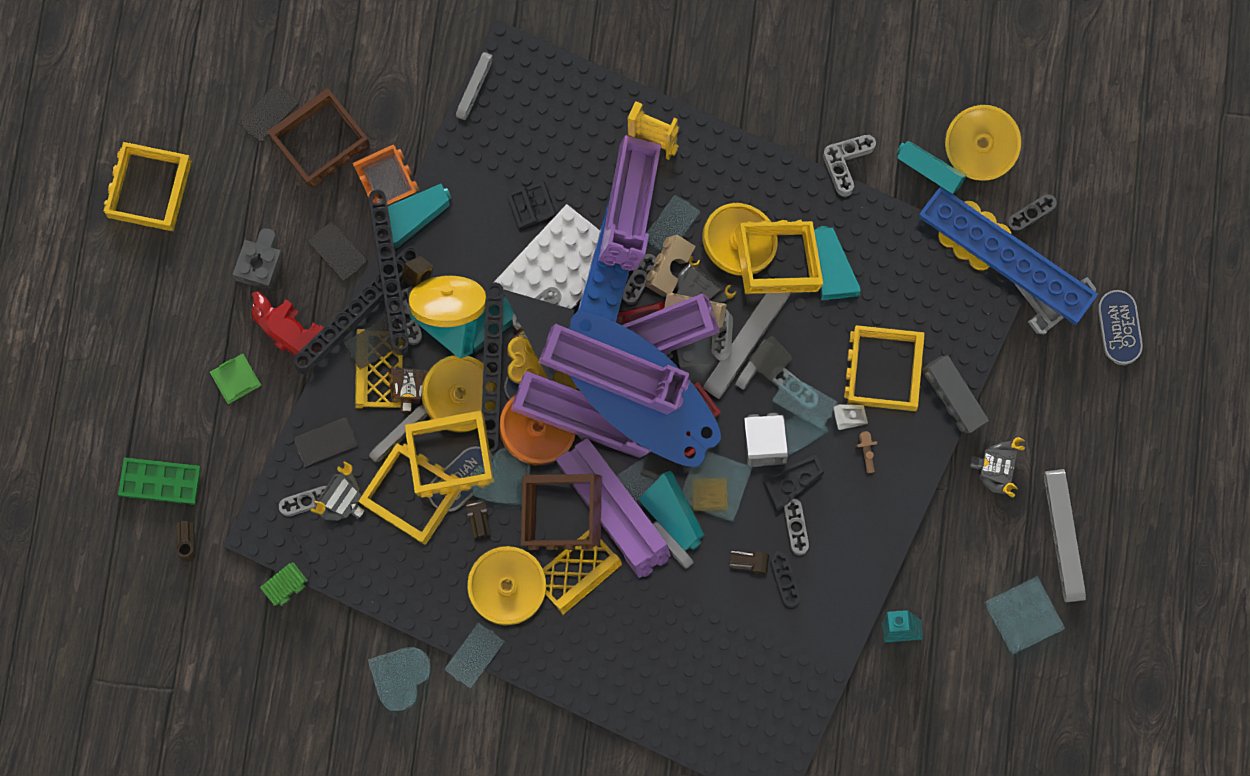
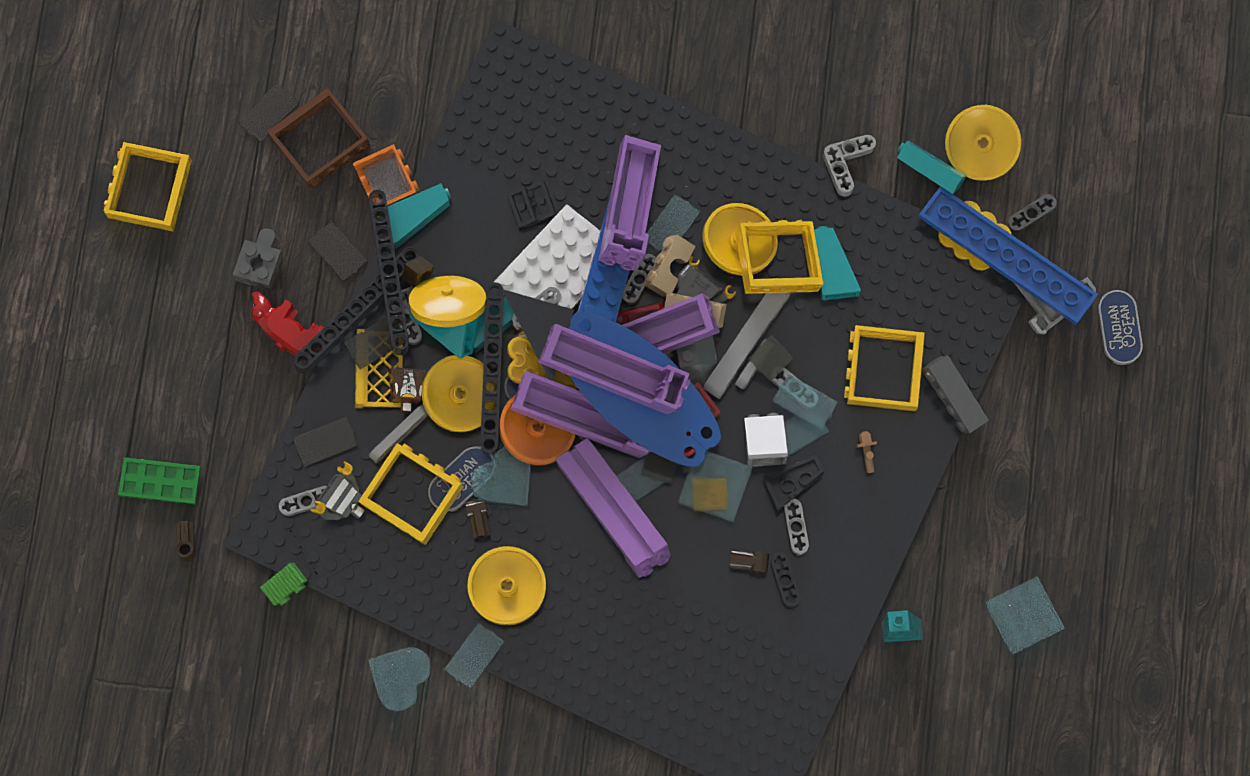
bright green piece [210,354,261,404] -> none
yellow window [405,411,495,498] -> none
light grey beam [456,52,493,120] -> none
reddish brown window [521,474,602,550] -> none
yellow fence [543,530,622,615] -> none
yellow fence [628,101,679,160] -> none
teal slope [638,471,704,551] -> none
light grey beam [653,521,693,569] -> none
light grey beam [711,309,733,361] -> none
white slope [834,404,868,430] -> none
torso [970,437,1025,497] -> none
light grey beam [1044,469,1086,603] -> none

